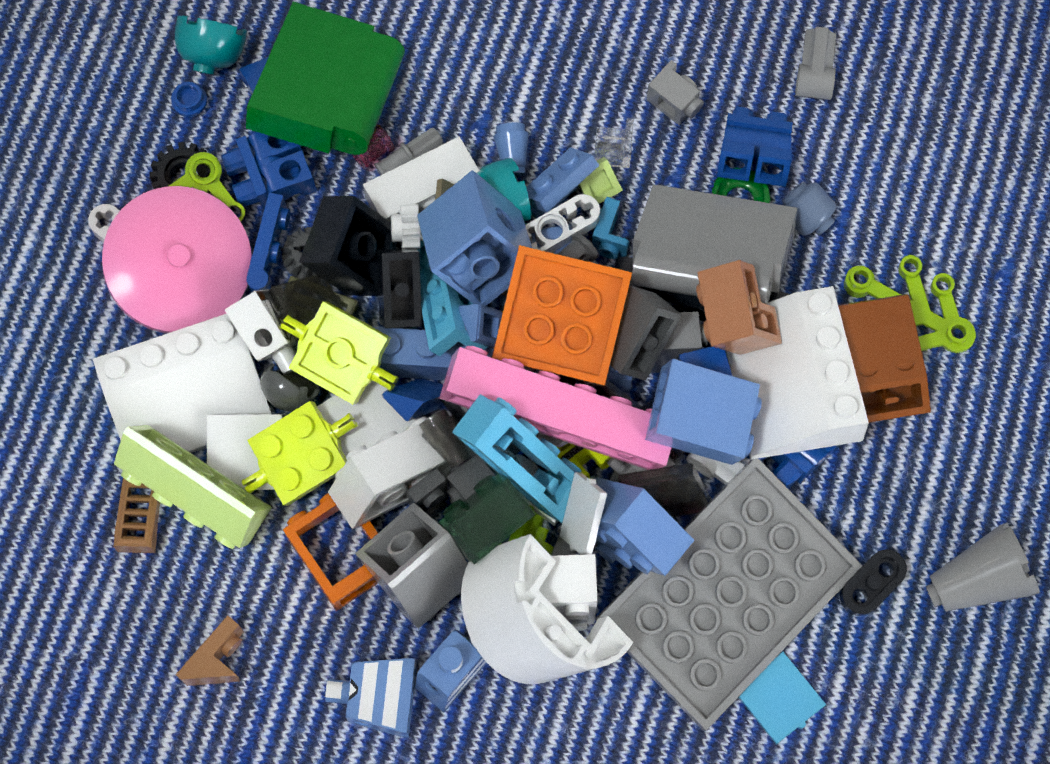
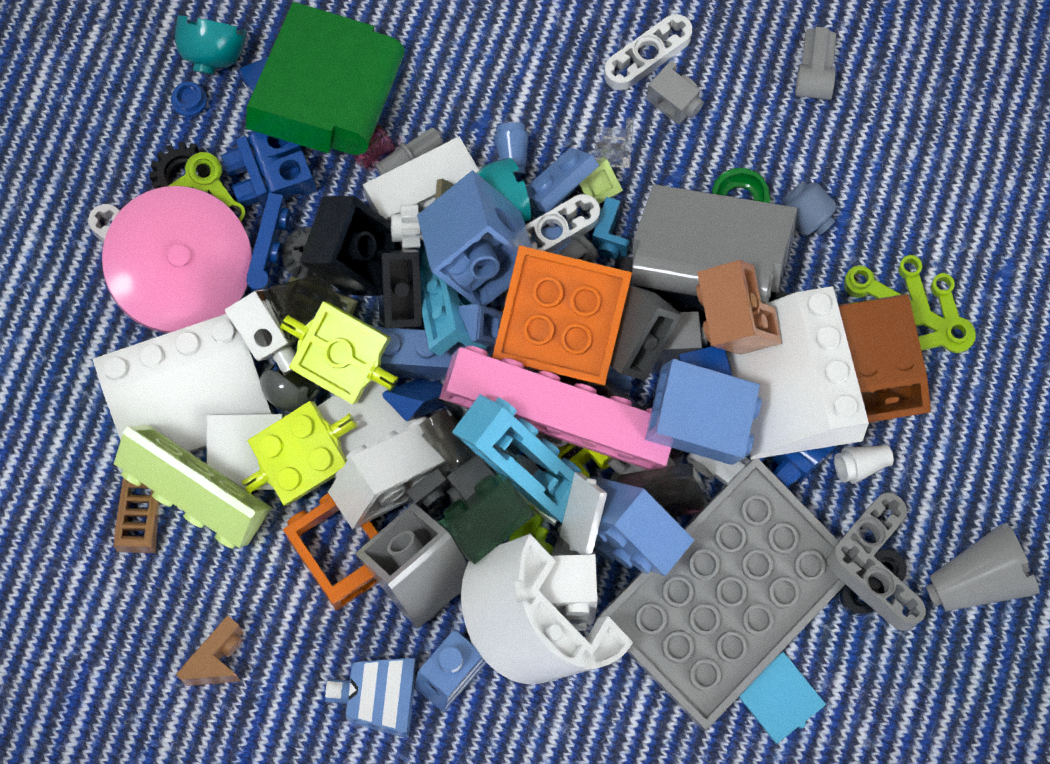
blue hips [716,106,793,187] -> none
none -> white beam [604,14,692,90]
none -> light grey beam [827,493,926,631]
none -> white cone [834,444,894,484]

